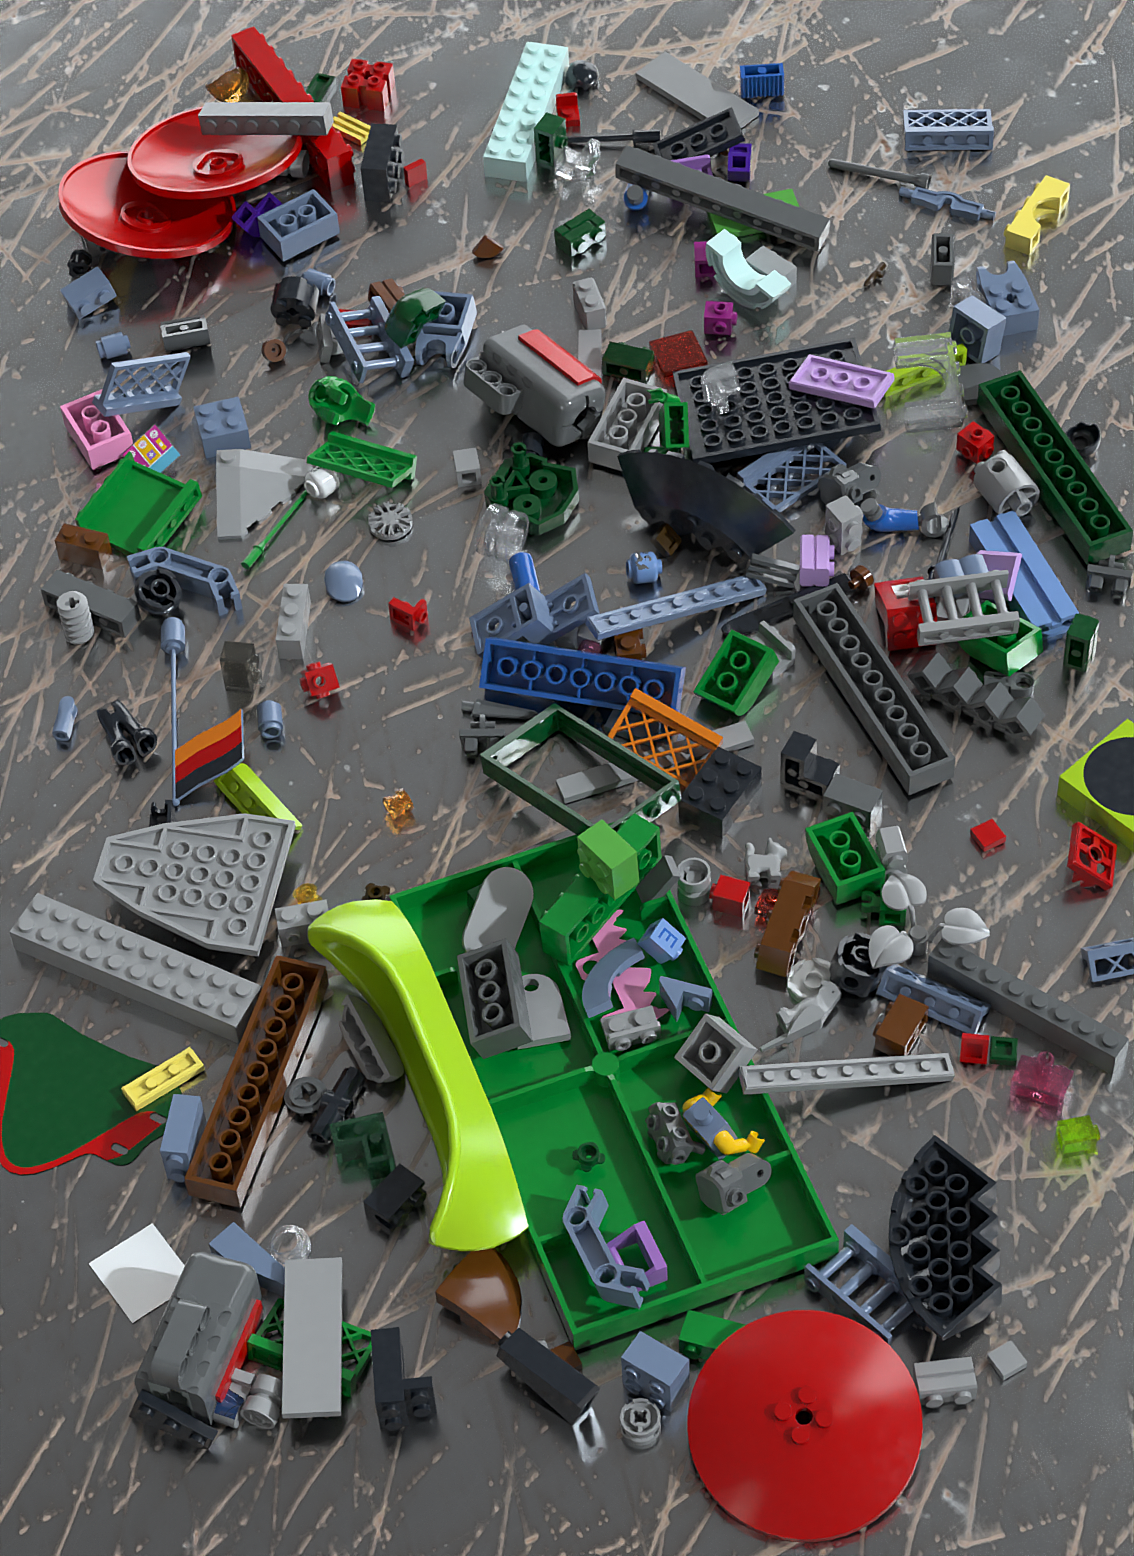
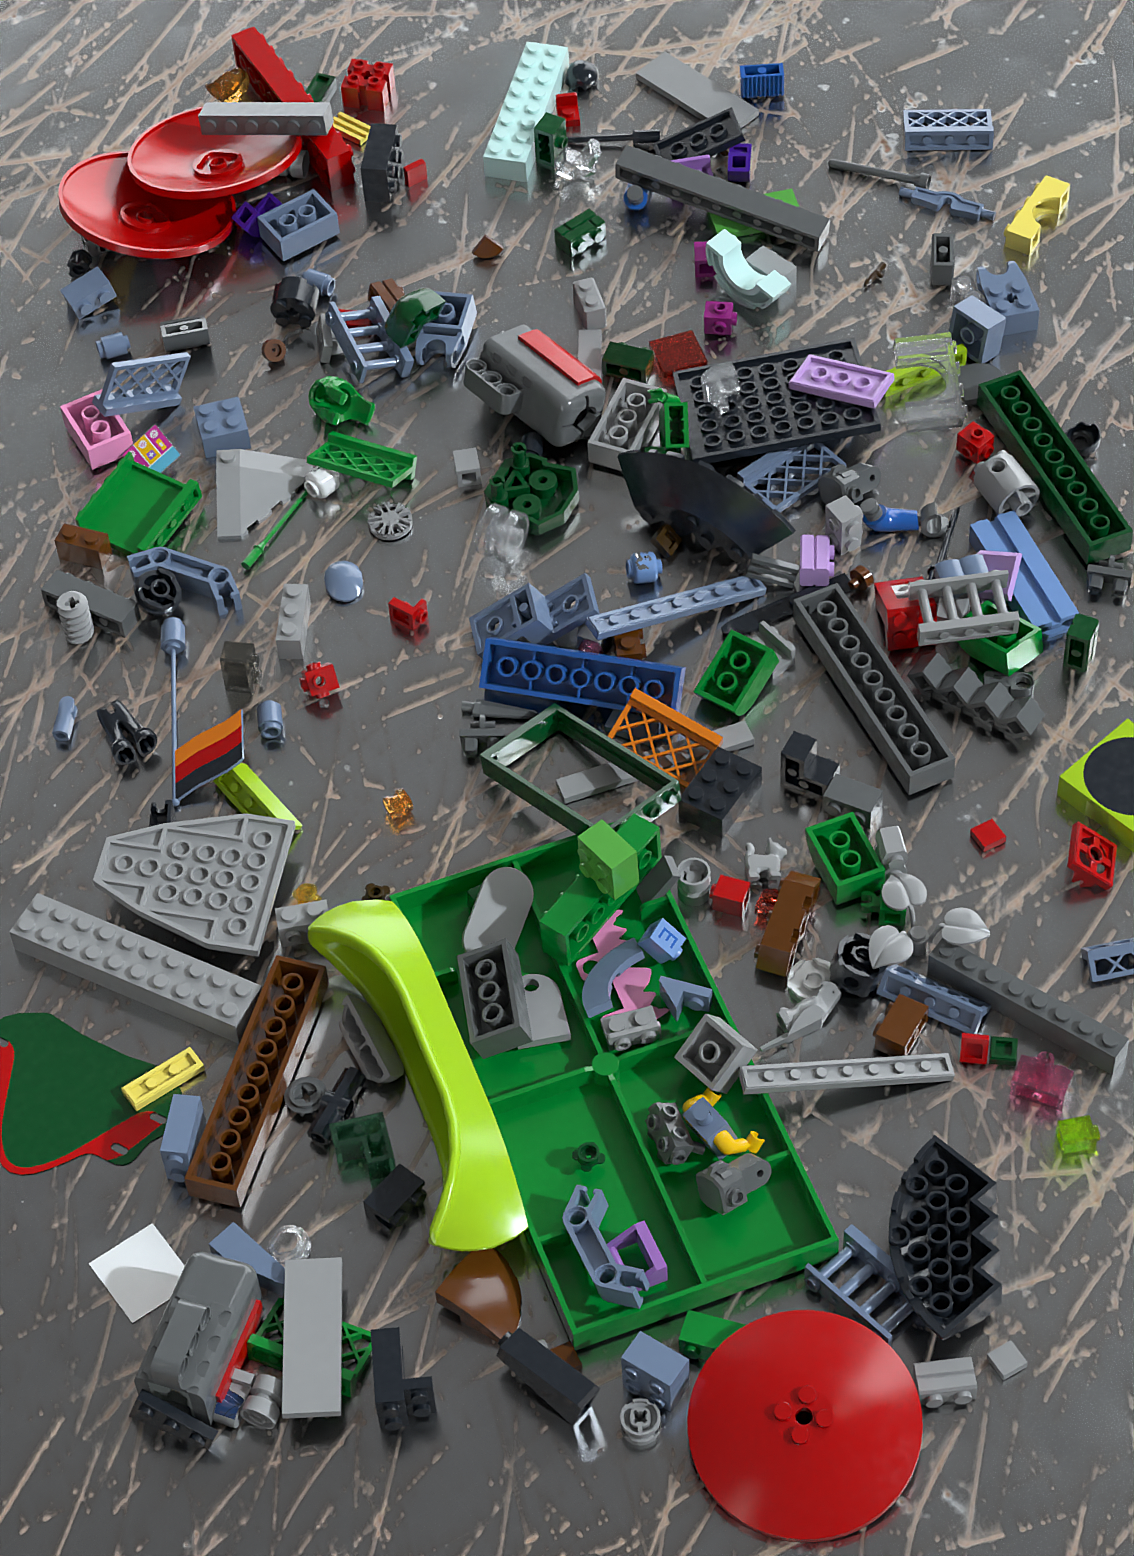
blue brick [509,552,541,593] -> none

